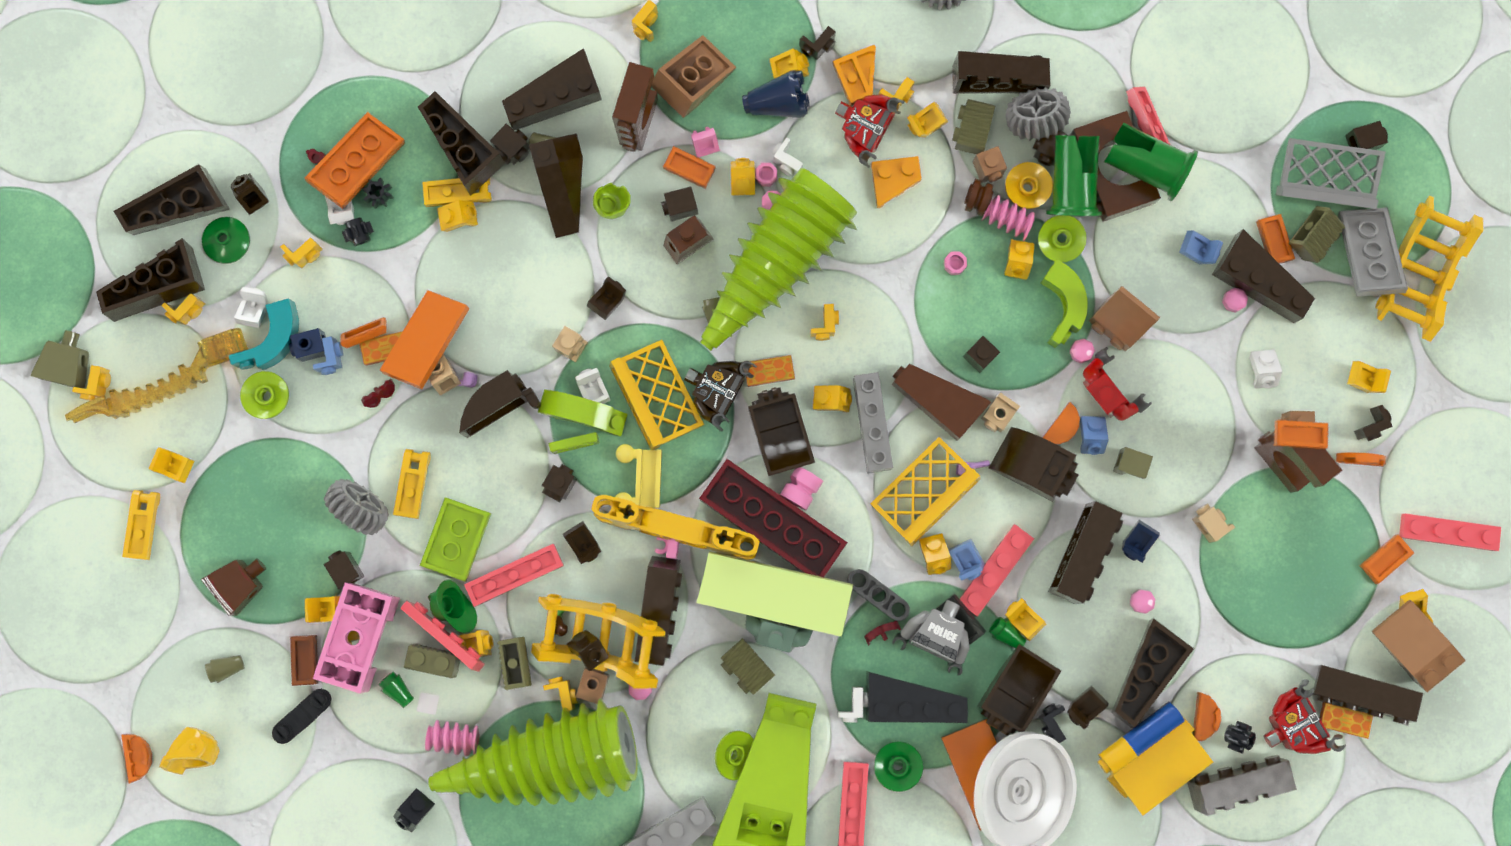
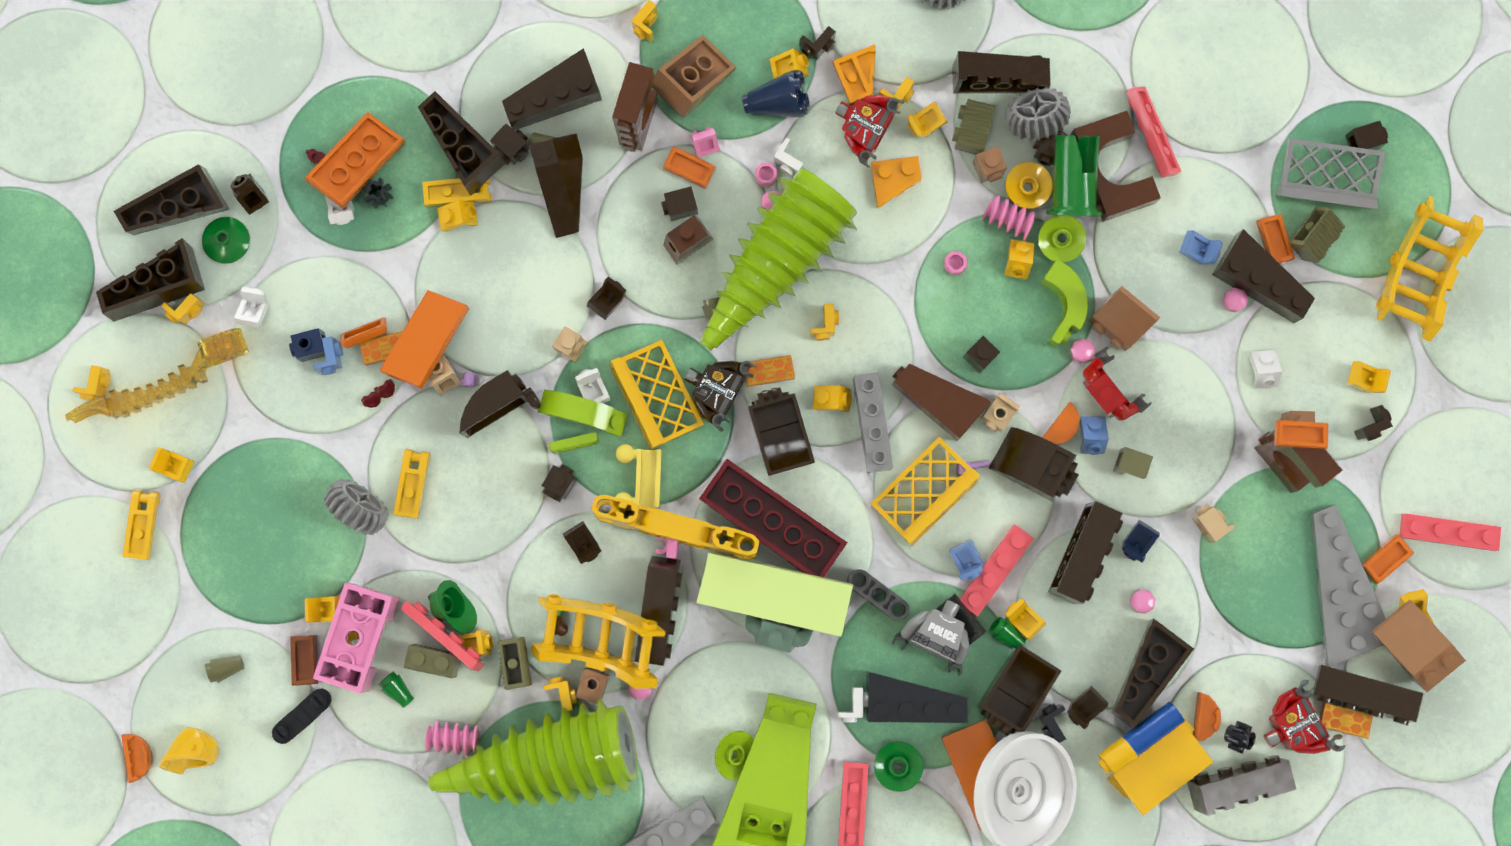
olive torso [30,330,89,389] -> none
reddish brown torso [201,558,266,616] -> none
teal arch [229,298,299,370] -> none
lime dish [240,371,289,419] -> none
yellow bracket [280,237,323,268] -> none
dark brown brick [323,550,365,590] -> none
black gear [342,217,374,246] -> none
black bracket [393,788,435,832] -> none
white sticker [417,692,439,715] -> none
lime tile [419,497,491,582] -> none
coral plate [464,544,564,607] -> none
dark brown bracket [567,630,608,671] -> none
lime hair [593,183,631,219] -> none
olive brick [720,638,775,695] -> none
yellow bracket [731,158,755,195] -> none
bright pink wheel [780,467,823,511] -> none
dark red piece [864,620,902,646] -> none
yellow bracket [919,533,951,575] -> none
reddish brown wheel [964,179,994,216] -> none
green piece [1103,123,1198,201] -> none
orange tile [1336,452,1386,467] -> none
light grey tile [1338,207,1408,297] -> none
none -> light grey wing [1310,505,1386,667]

